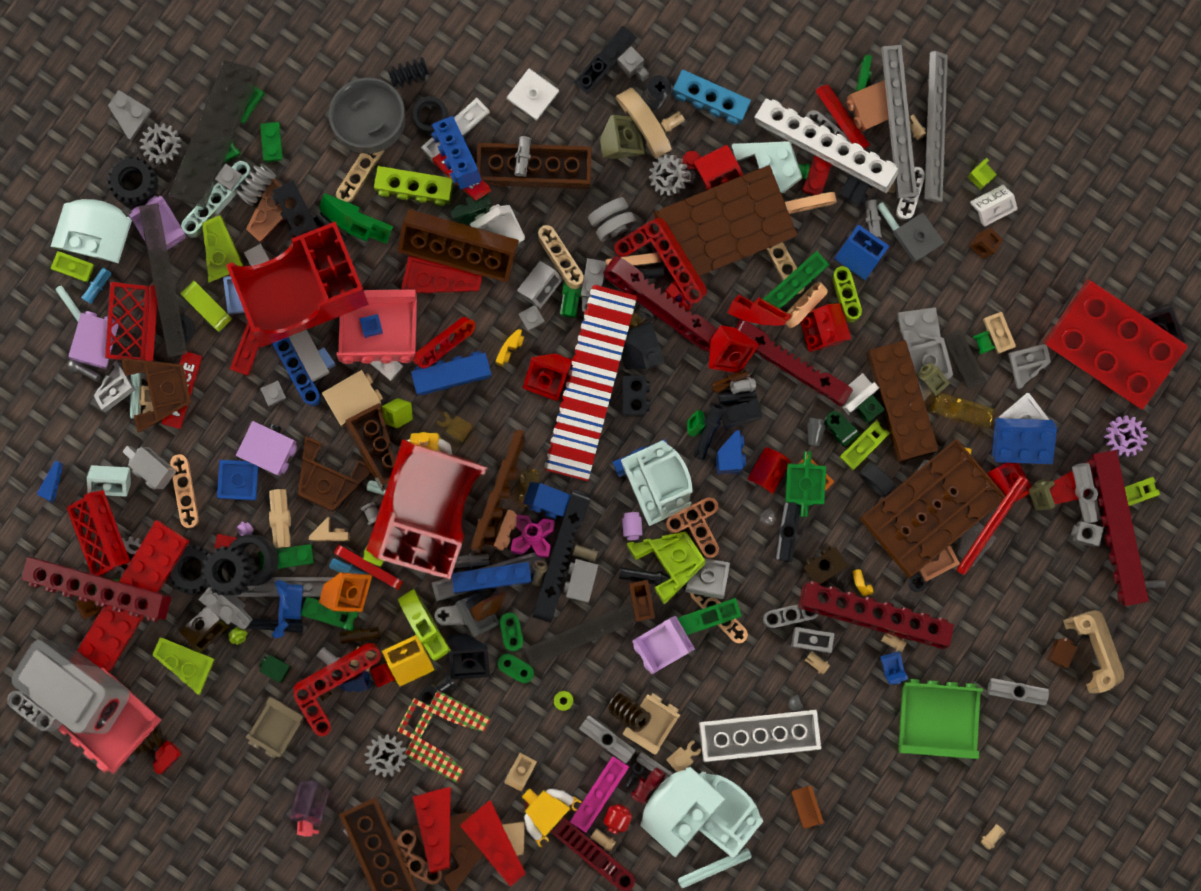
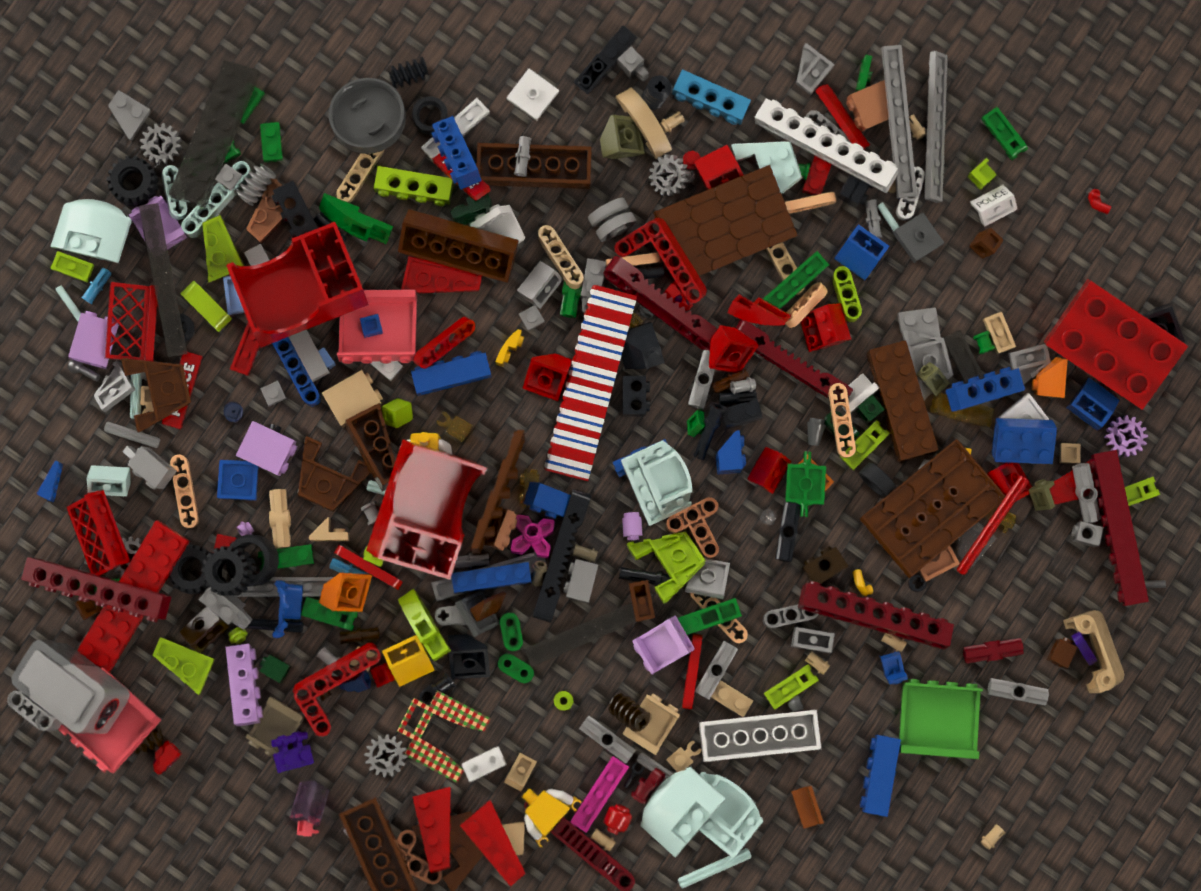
none -> light grey axle [104,422,160,448]
none -> light aqua beam [162,165,187,220]
none -> dark blue tile [223,402,243,422]
none -> lavender brick [226,644,263,726]
none -> dark purple plate [271,731,314,773]
none -> white panel [462,746,507,782]
none -> red beam [682,633,703,710]
none -> light grey piece [688,350,715,410]
none -> light grey piece [695,641,738,700]
none -> tan plate [711,680,753,717]
none -> lime plate [763,664,819,710]
none -> light grey wing [796,43,834,95]
none -> light nougat beam [829,383,856,458]
none -> blue brick [860,735,901,817]
none -> blue brick [946,367,1025,412]
none -> dark red piece [963,638,1024,664]
none -> green plate [981,107,1028,160]
none -> clear yellow tile [1000,512,1016,533]
none -> orange slope [1032,357,1068,398]
none -> tan plate [1060,443,1081,464]
none -> blue slope [1066,378,1120,430]
none -> dark purple beam [1071,632,1098,666]
none -> red arm [1088,189,1111,215]

